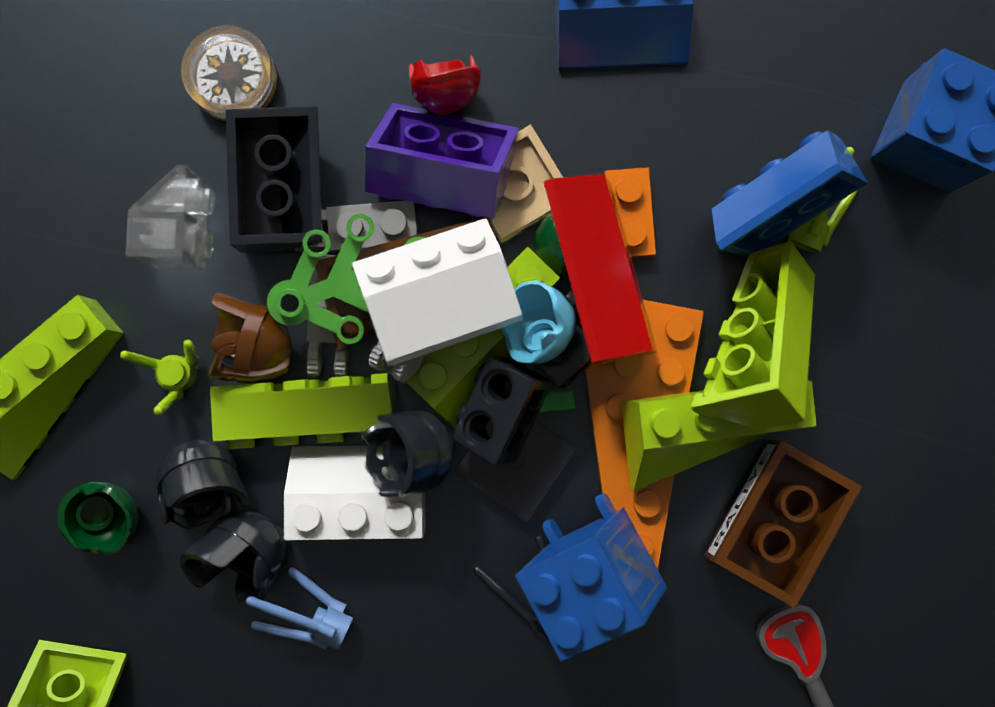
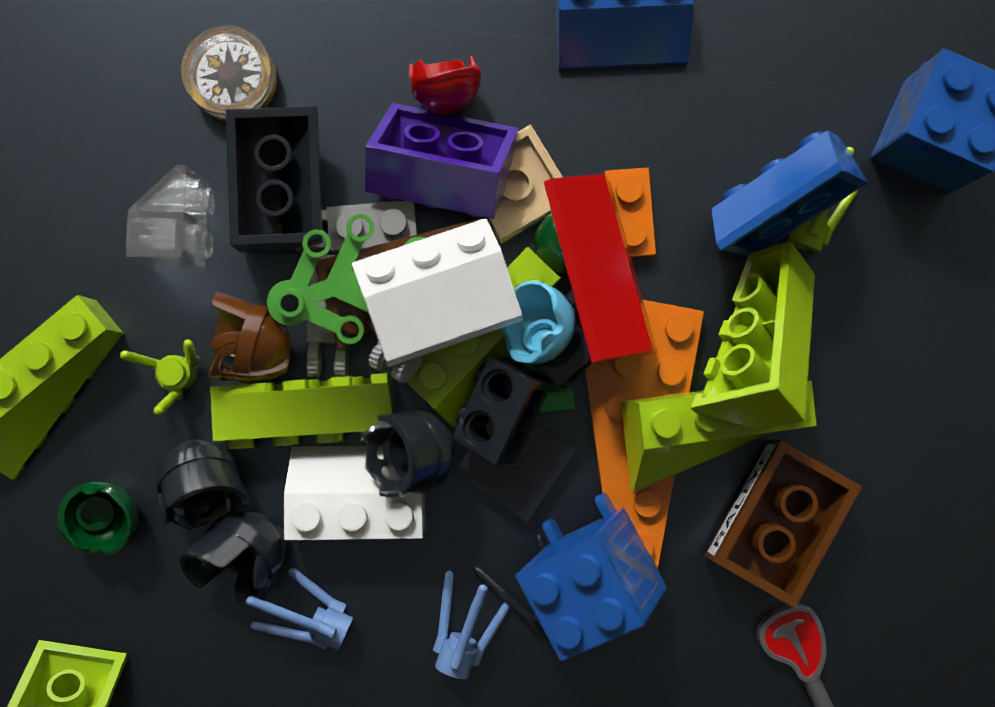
none -> medium blue plant [433,571,510,679]

